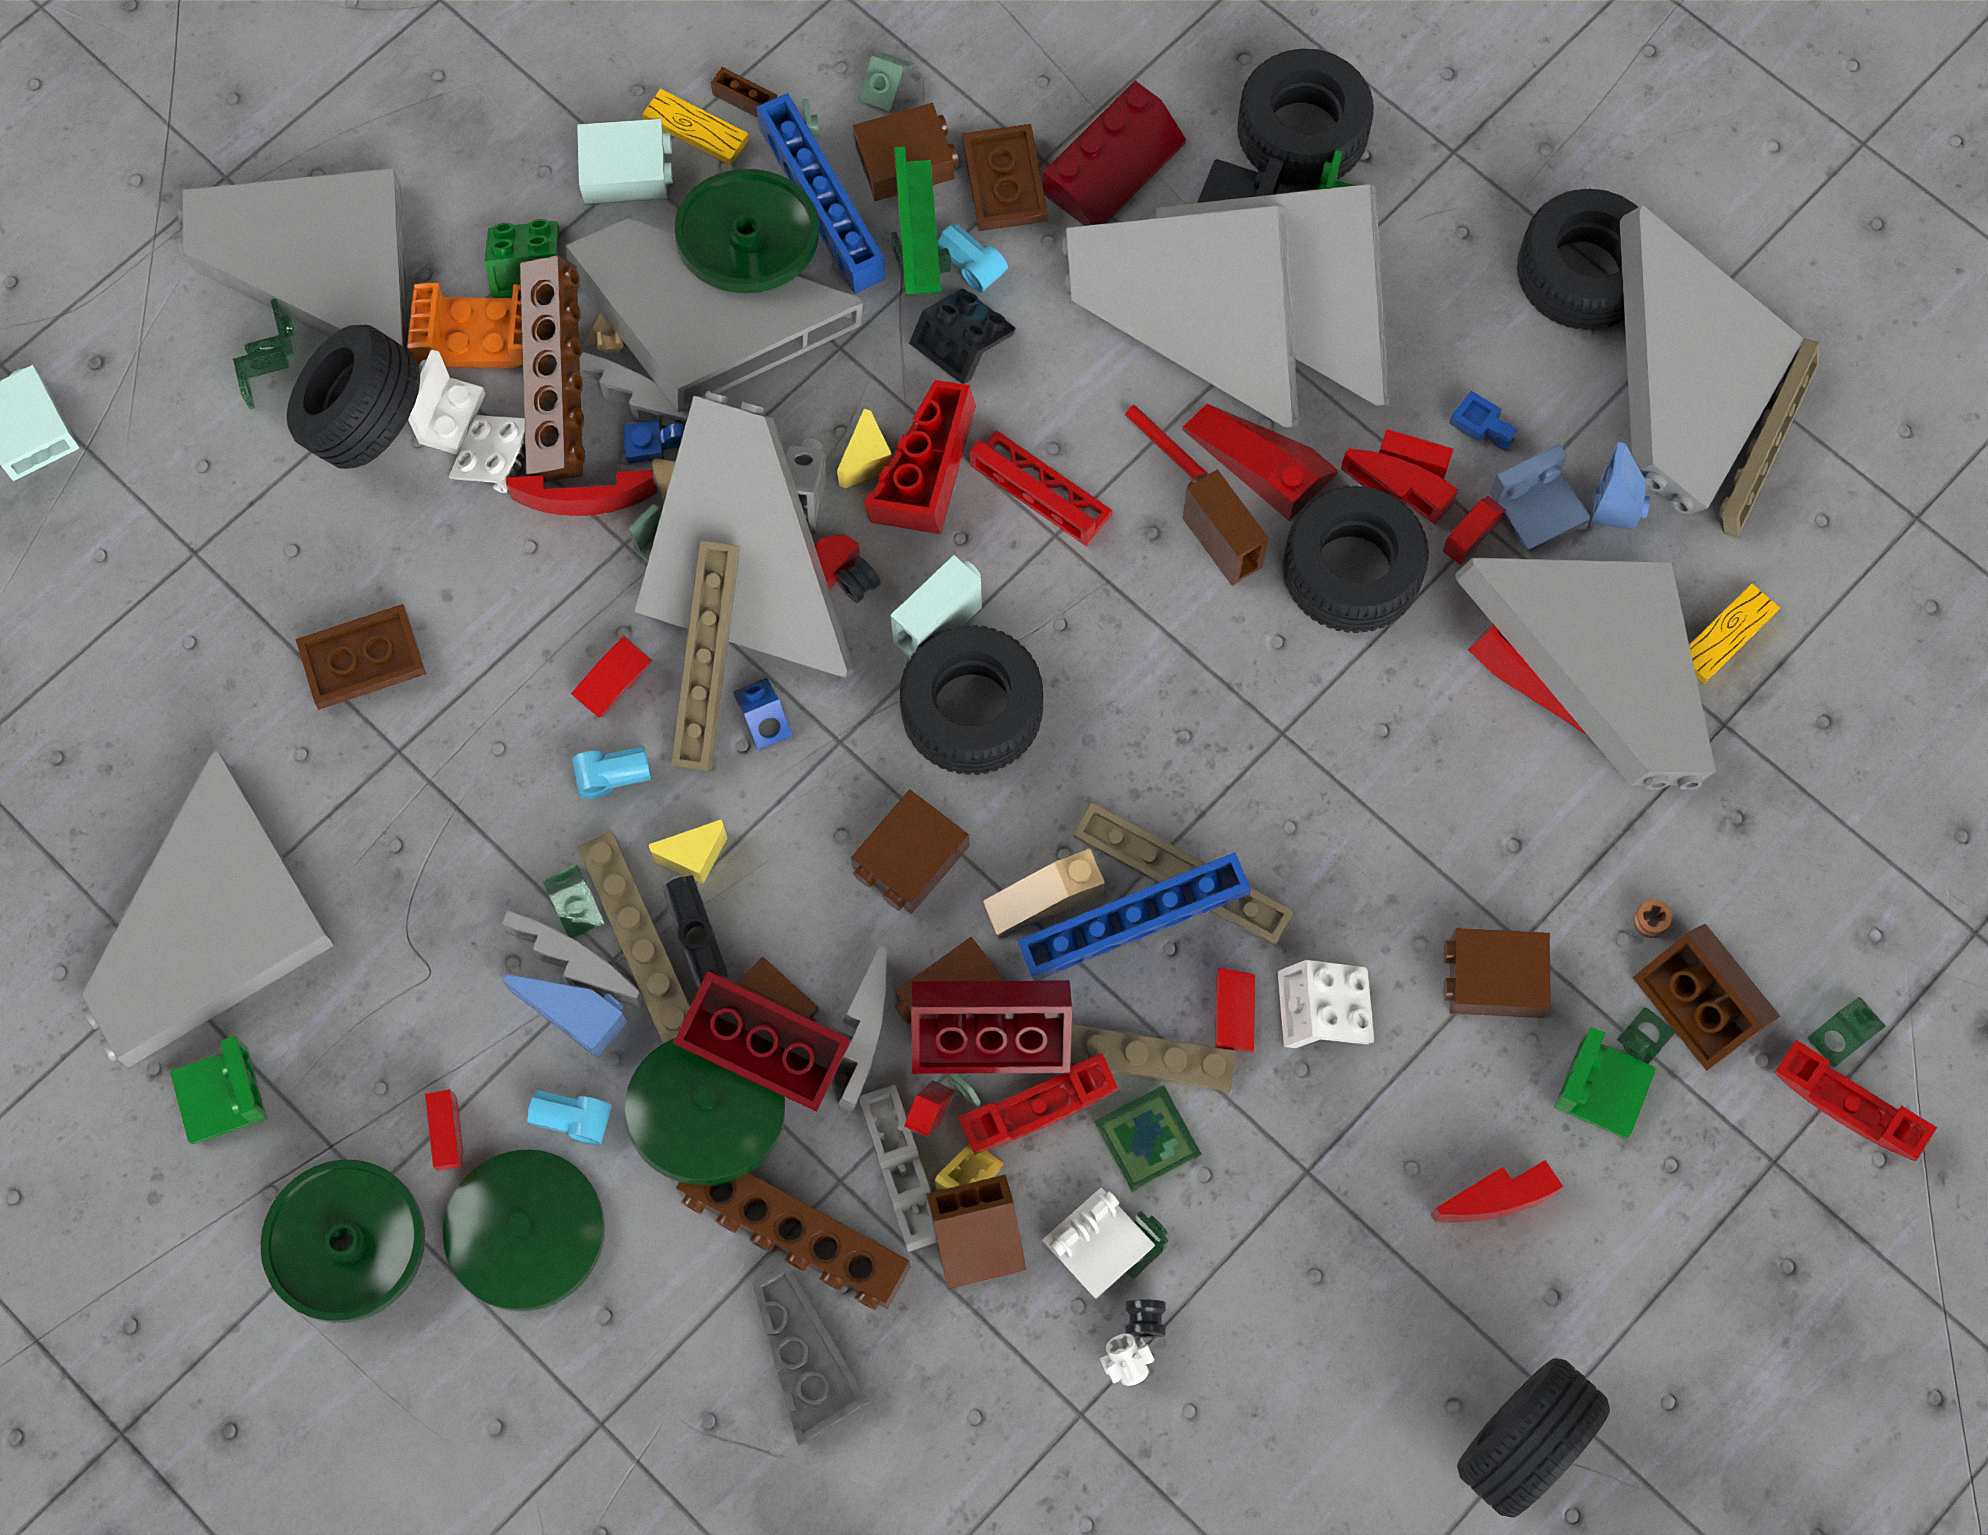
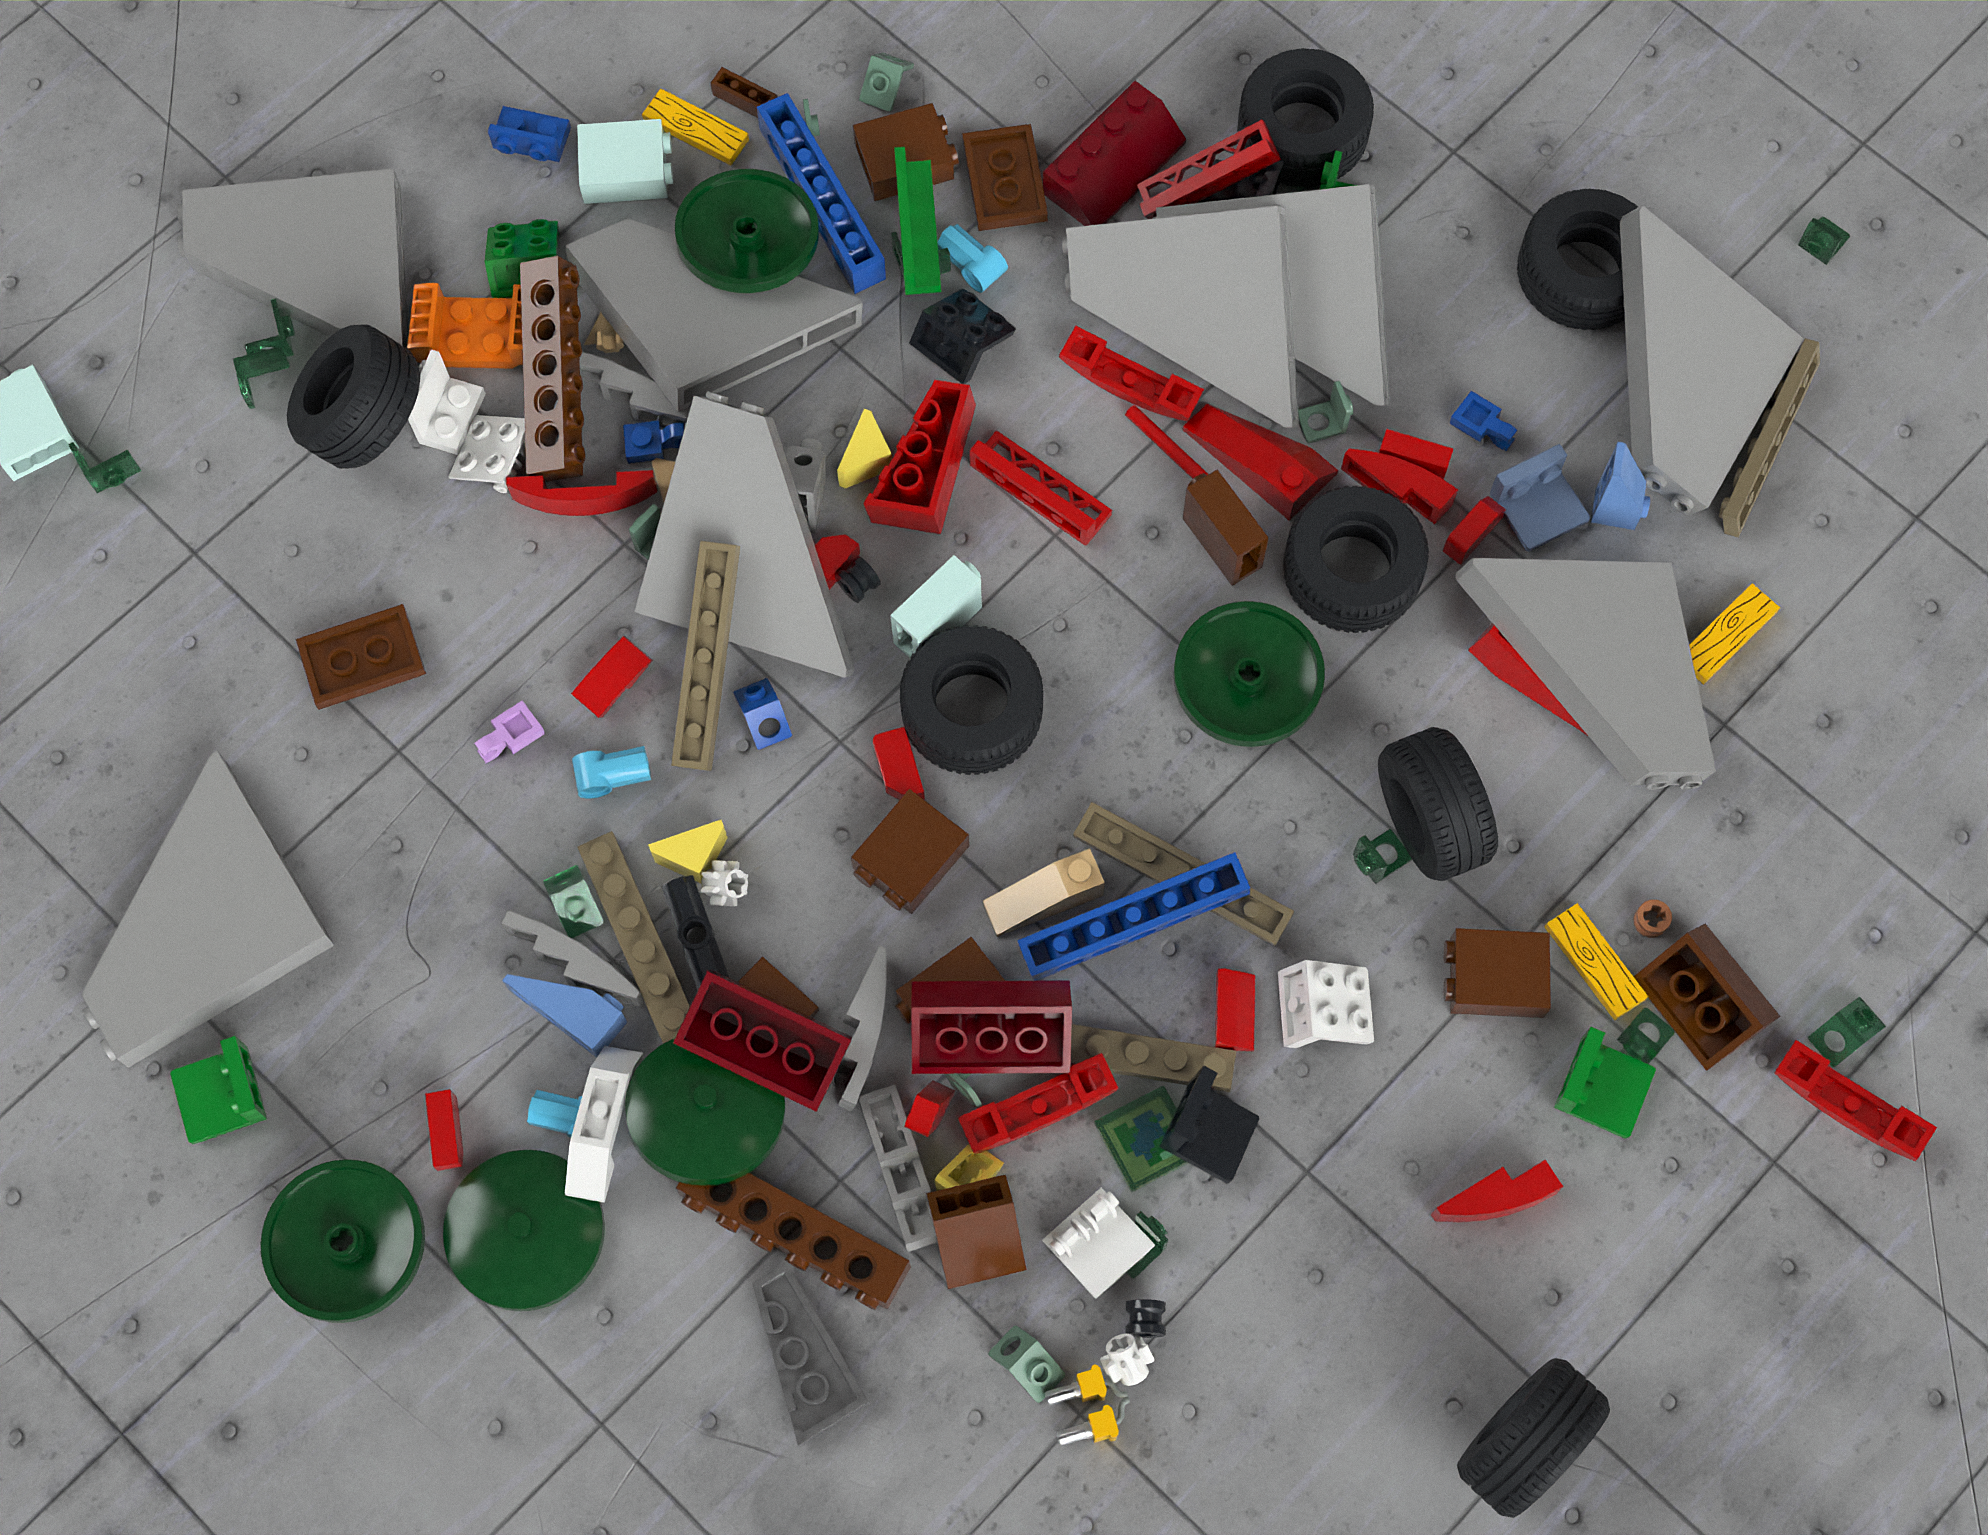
none -> clear green bracket [68,442,141,493]
none -> lavender plate [474,701,545,763]
none -> blue bracket [488,106,571,162]
none -> white slope [565,1046,644,1203]
none -> white gear [701,860,748,906]
none -> red piece [873,726,925,800]
none -> sand green bracket [988,1325,1065,1403]
none -> piece [1045,1364,1130,1446]
none -> red slope [1059,325,1204,421]
none -> red fence [1137,120,1281,219]
none -> black bracket [1159,1066,1259,1184]
none -> dark green dish [1173,601,1325,747]
none -> sand green bracket [1298,381,1353,443]
none -> clear green bracket [1353,829,1412,884]
none -> black tyre [1378,727,1498,881]
none -> yellow tile [1545,903,1648,1021]
none -> clear green bracket [1798,217,1850,265]

